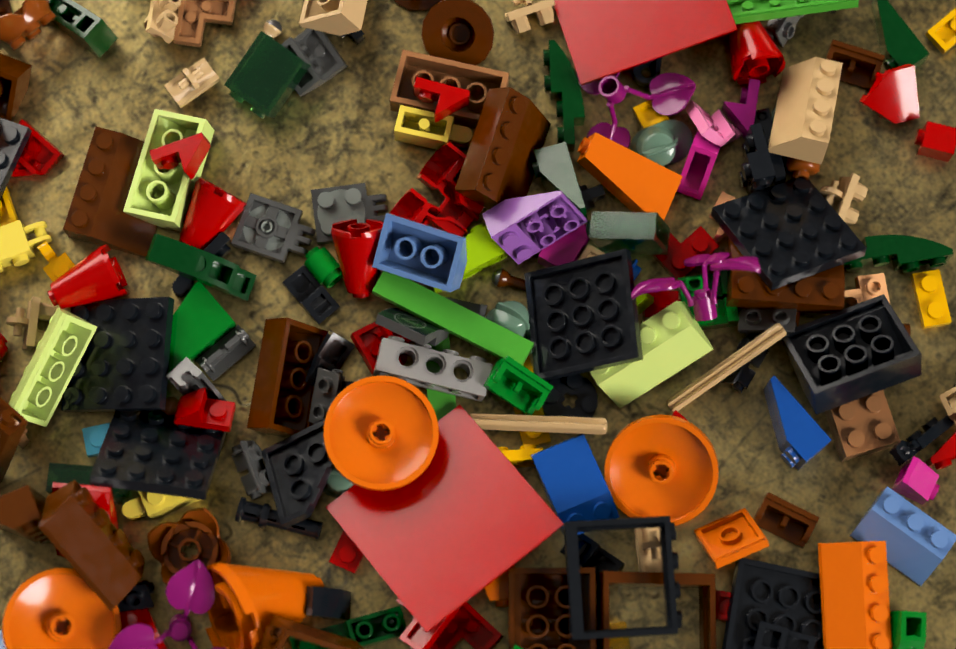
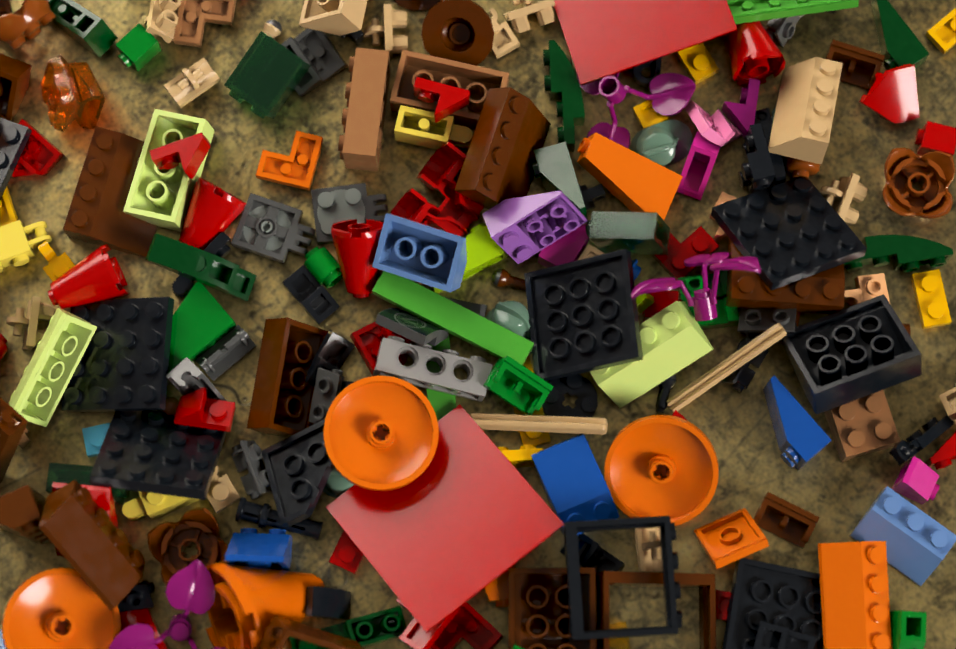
none -> clear orange piece [41,55,105,132]
none -> green brick [116,23,161,72]
none -> tan plate [207,465,241,514]
none -> blue slope [225,528,293,571]
none -> orange plate [256,131,323,191]
none -> medium nougat brick [338,47,391,172]
none -> tan hips [364,4,408,59]
none -> tan plate [489,8,520,59]
none -> black piece [656,375,677,413]
none -> yellow plate [675,43,719,84]
none -> dark orange brick [882,148,955,219]

